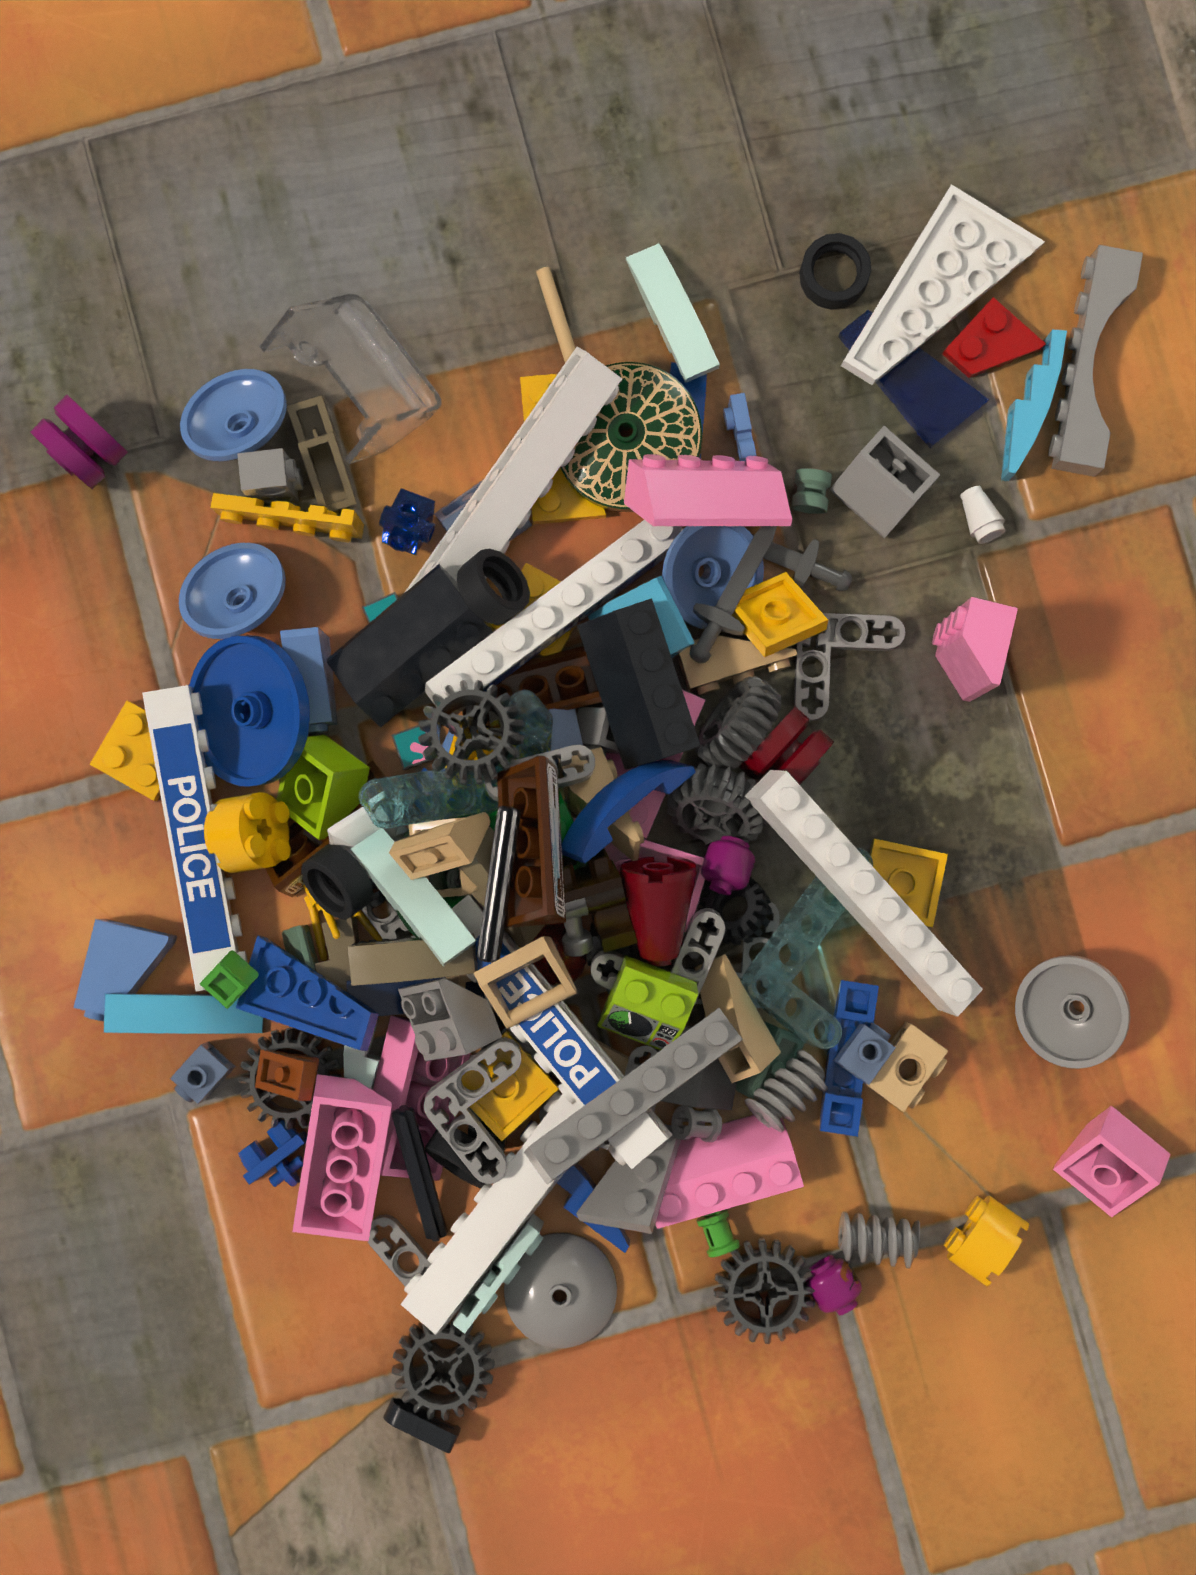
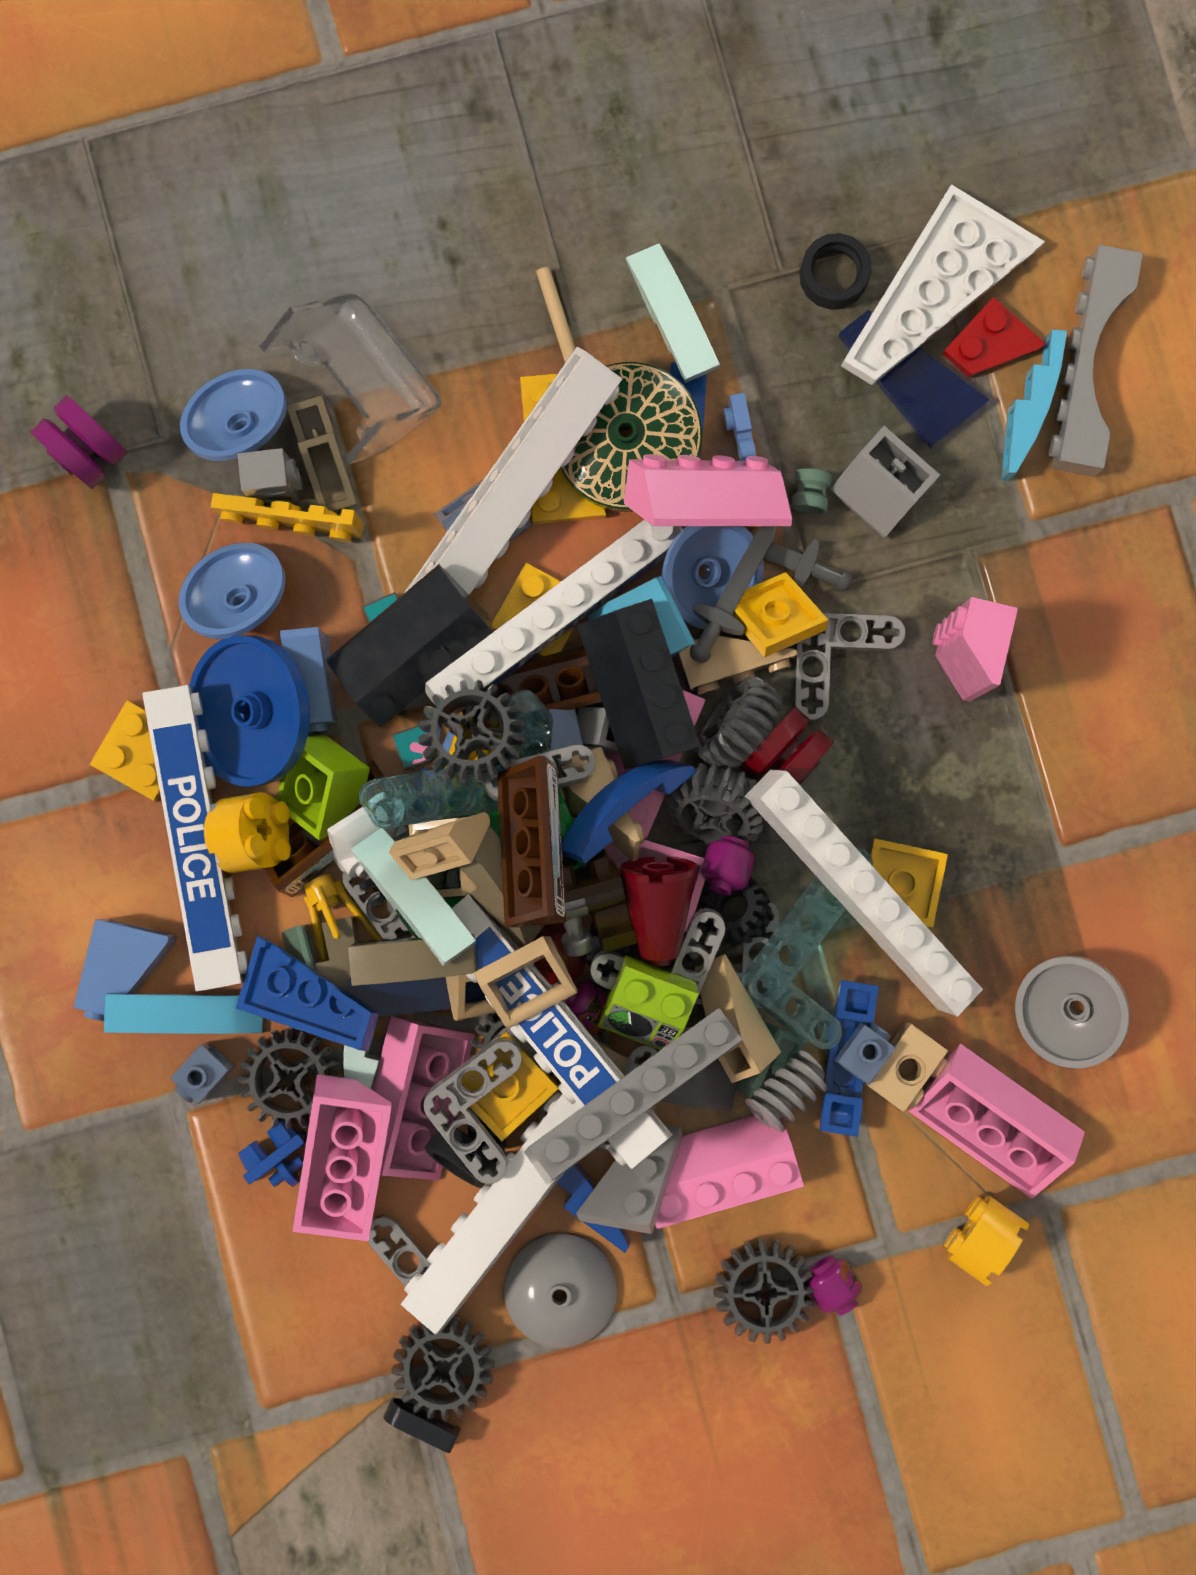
bright green slope [200,950,259,1009] -> none
dark orange slope [255,1049,319,1101] -> none
black tyre [301,844,373,920] -> none
clear blue brick [379,488,436,555] -> none
black axle [392,1105,448,1242] -> none
light grey slope [398,978,502,1061] -> none
light aqua wing [453,1214,544,1334] -> none
black tyre [457,548,530,625] -> none
black axle [477,806,521,963] -> none
light grey bush [671,1105,722,1142] -> none
bright green bush [697,1209,740,1257] -> none
light grey piece [838,1211,920,1269] -> none
white cone [960,486,1006,544] -> none
bright pink slope [1053,1106,1171,1217] -> none
none -> magenta head [563,979,609,1035]
none -> bright pink slope [909,1044,1085,1199]

